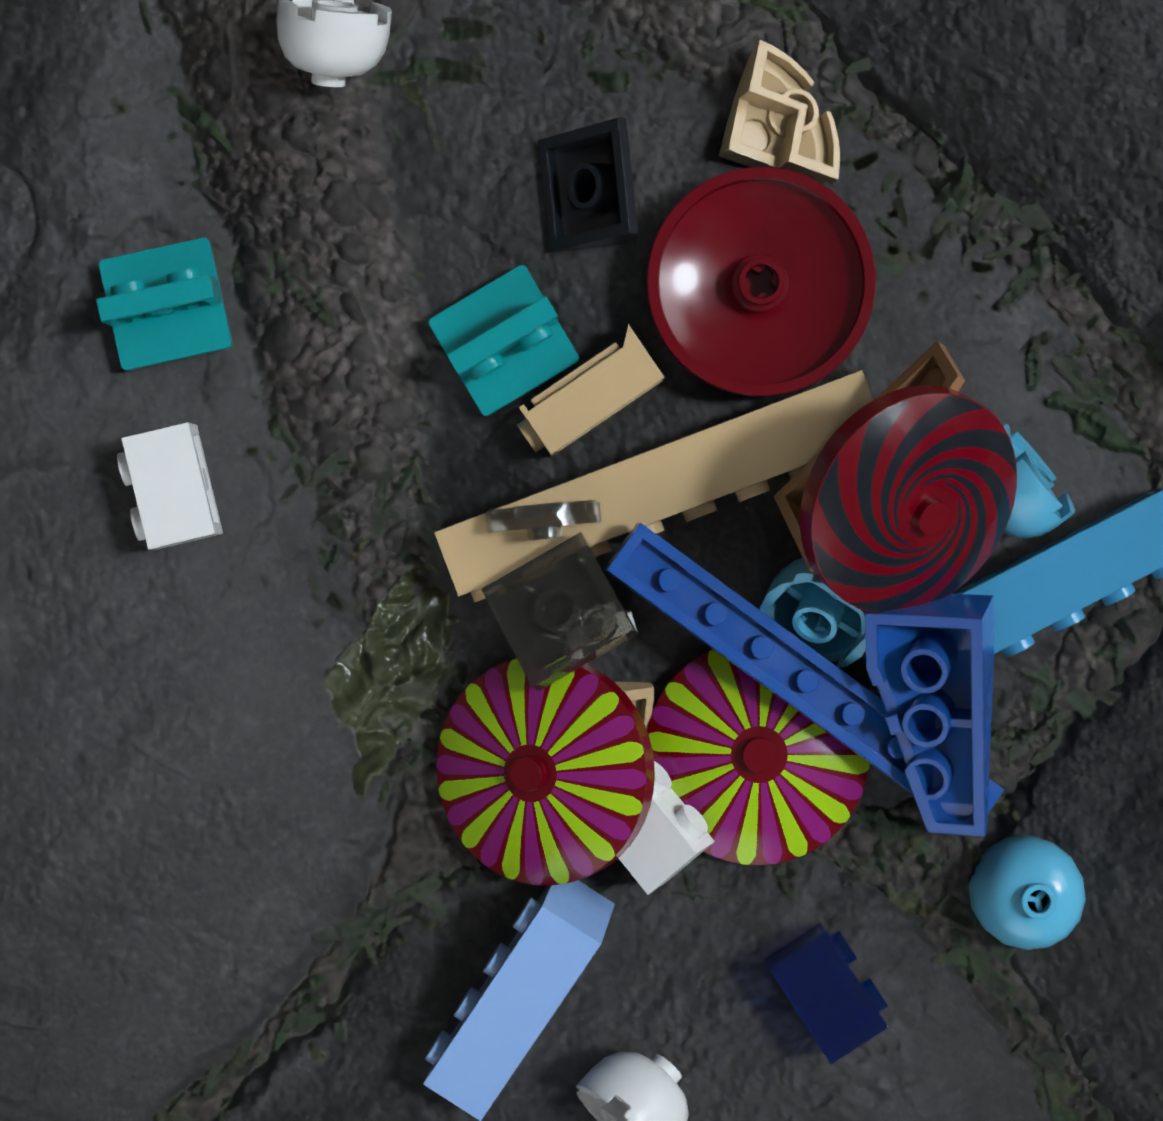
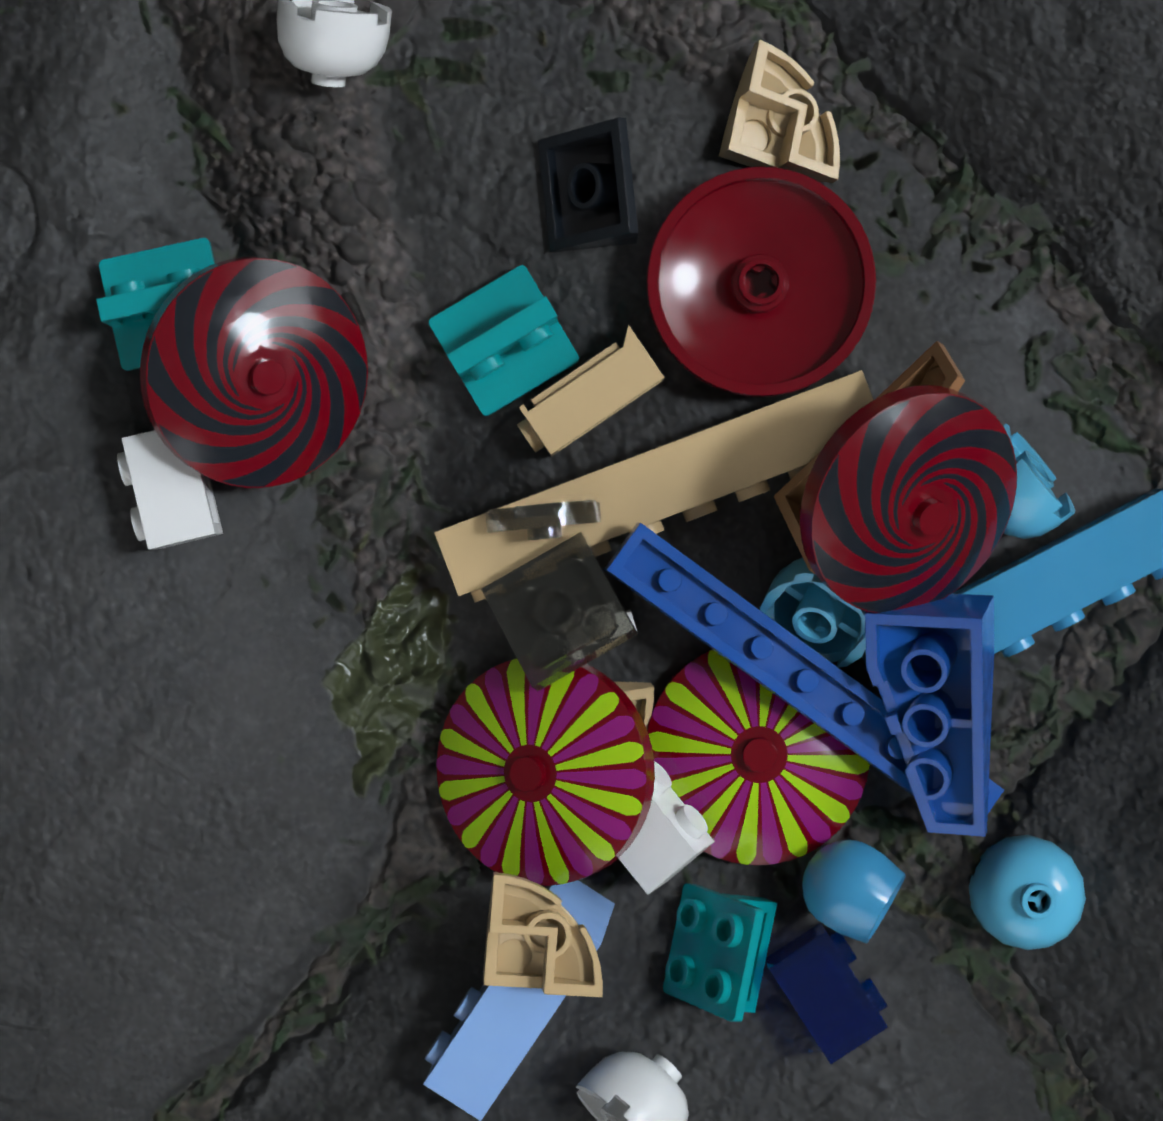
none -> dish [140,257,368,488]
none -> tan brick [482,872,603,997]
none -> teal bracket [663,883,777,1022]
none -> dark azure helmet [802,840,906,944]

